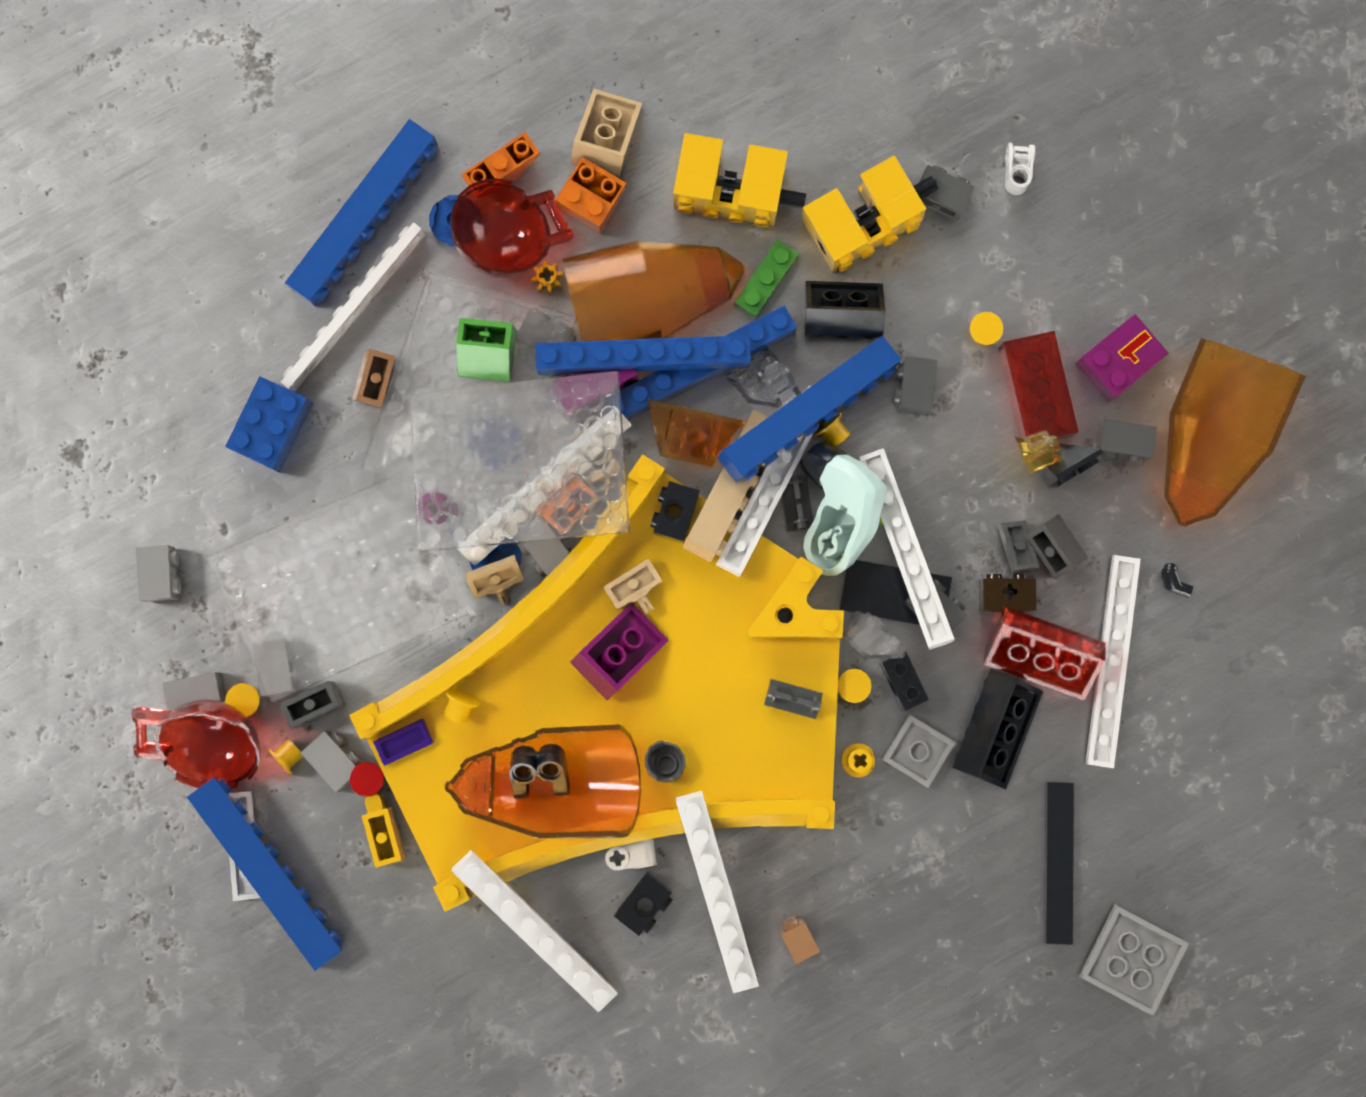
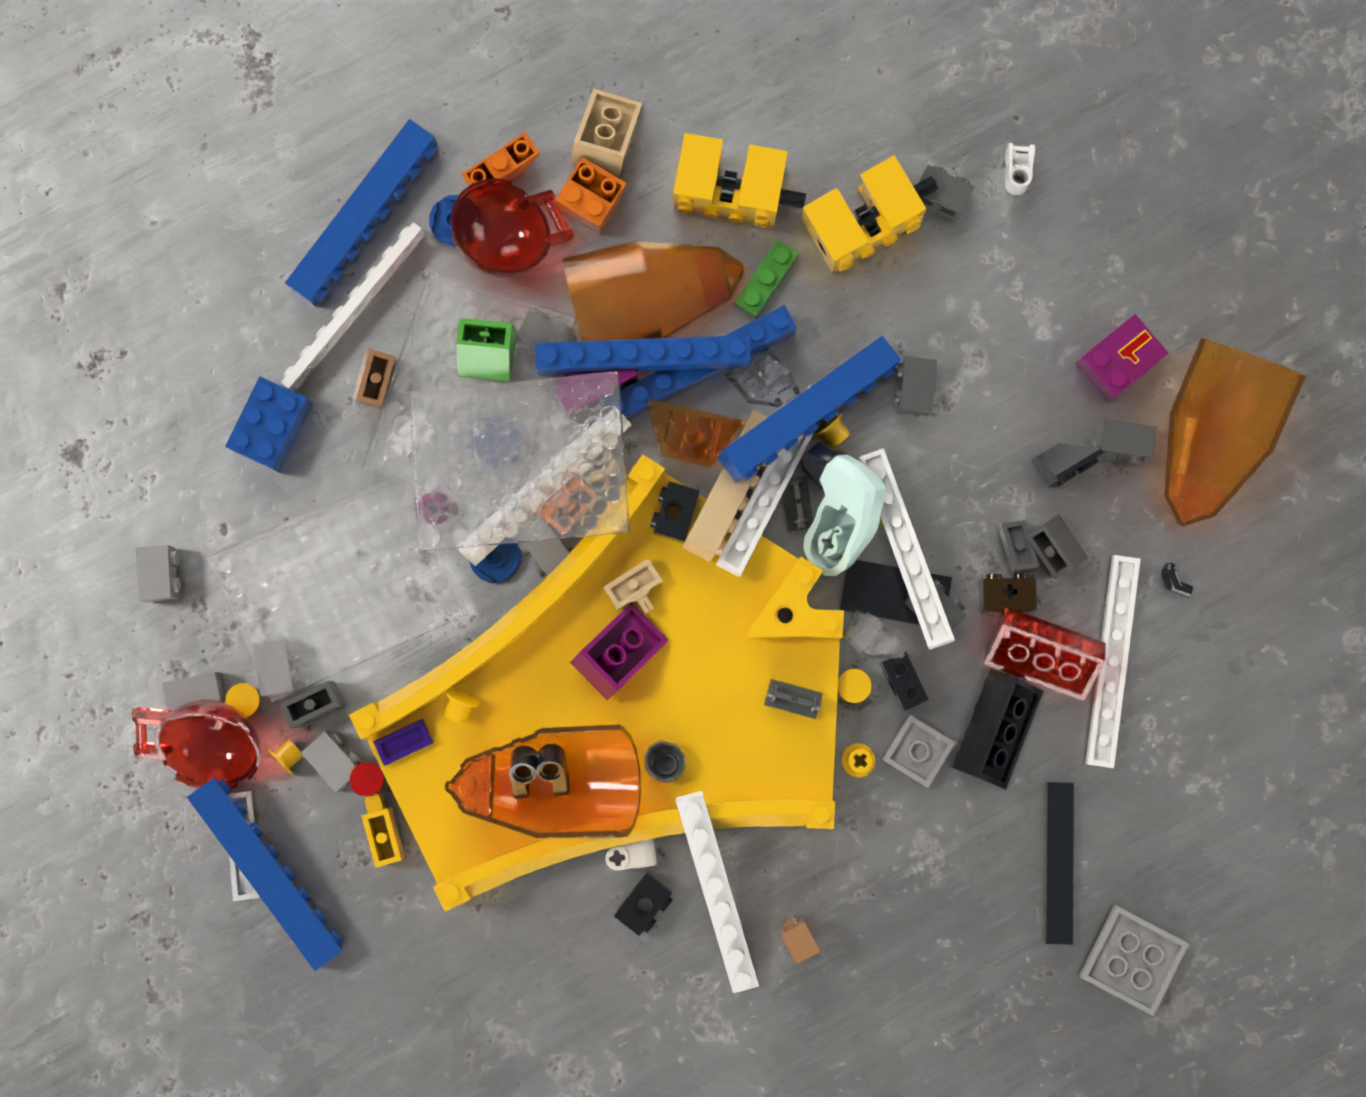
white plate [451,849,618,1012] -> none
tan plate [465,555,524,605] -> none
yellow gear [531,260,564,294] -> none
black slope [804,281,886,339] -> none
yellow piece [969,312,1004,345] -> none
clear red brick [998,331,1079,448] -> none
clear yellow window [1015,430,1061,473] -> none

